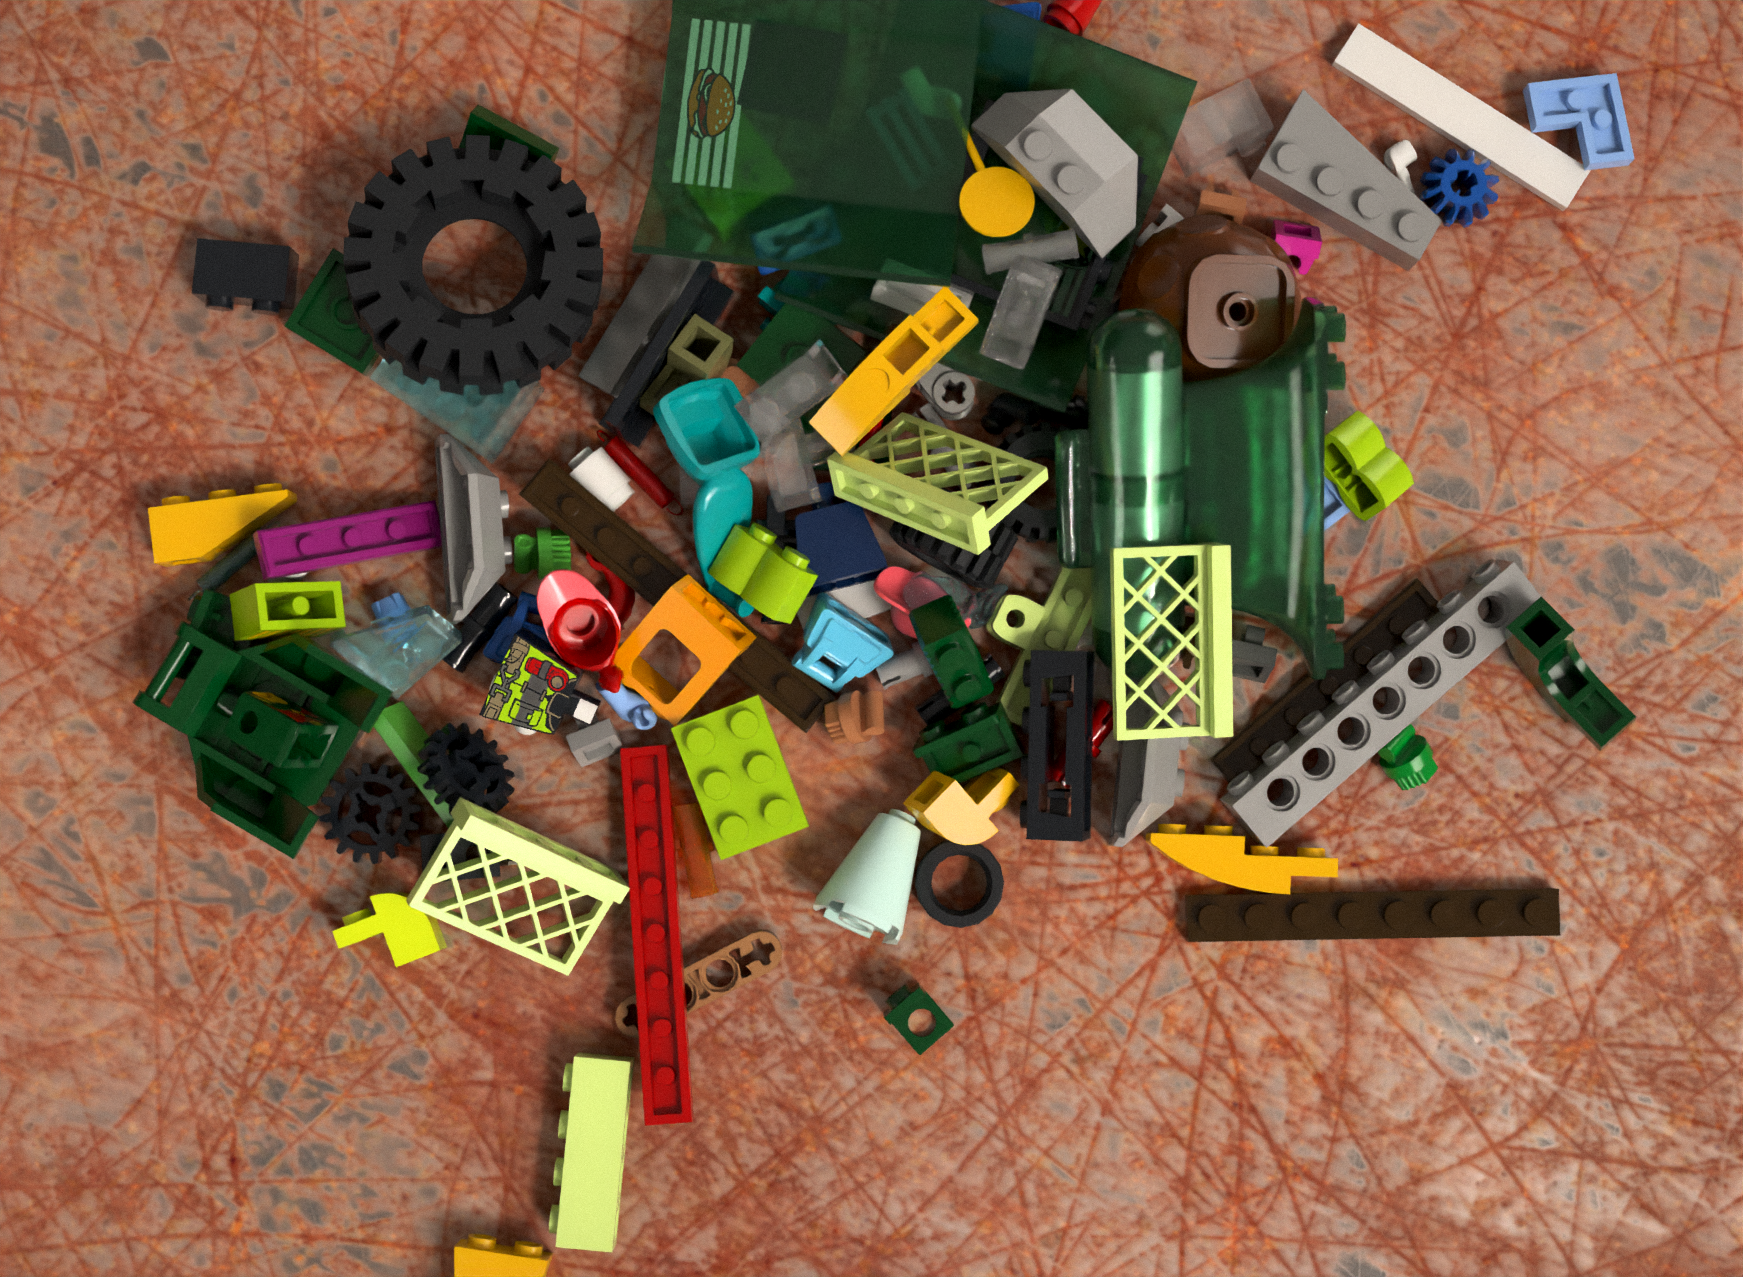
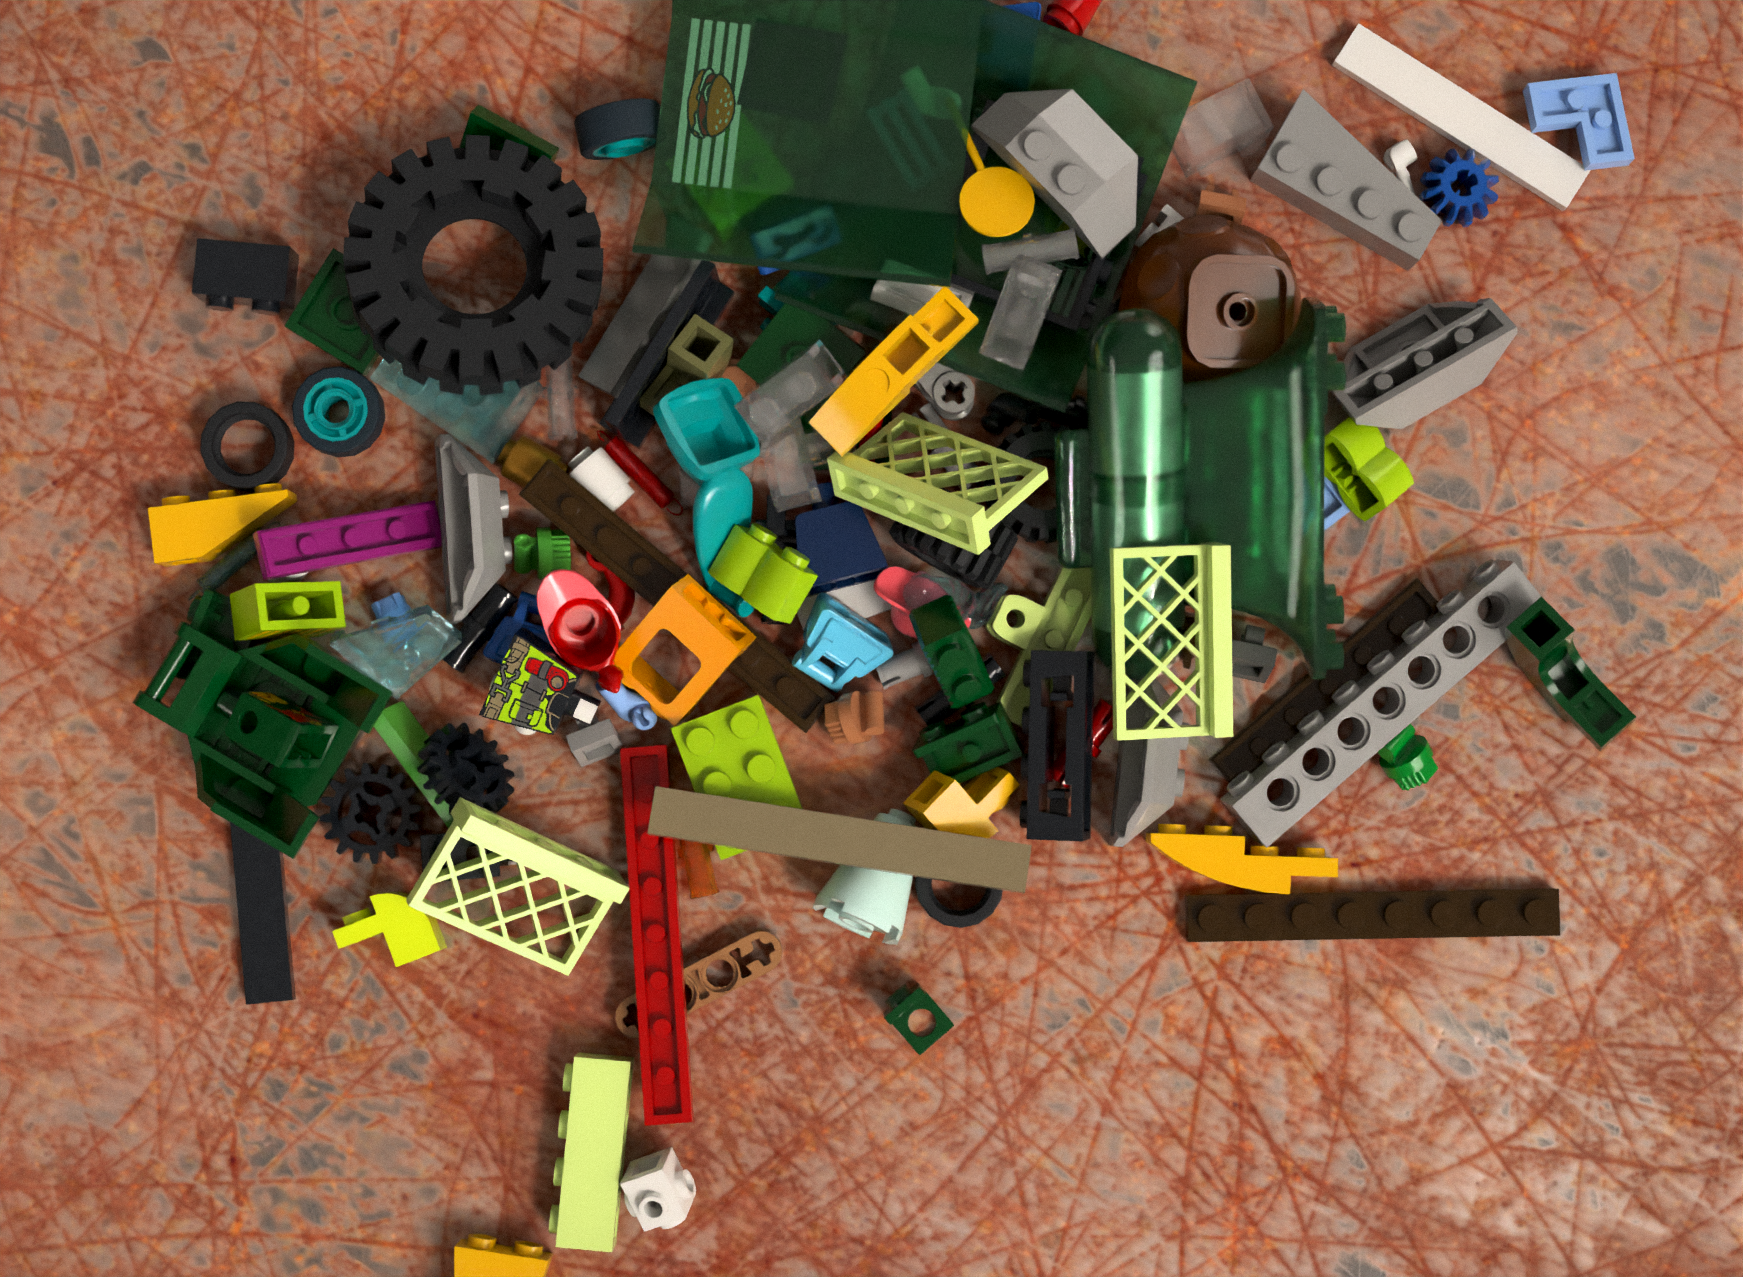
dark pink tile [1270,220,1322,275] -> none
none -> black tyre [200,401,295,492]
none -> black tile [230,822,296,1005]
none -> wheel [292,366,386,458]
none -> pearl gold brick [497,435,570,488]
none -> clear pin [542,346,579,441]
none -> black wheel [574,98,667,160]
none -> white brick [620,1147,696,1232]
none -> dark tan tile [647,786,1032,894]
none -> light grey wedge [1331,298,1518,429]

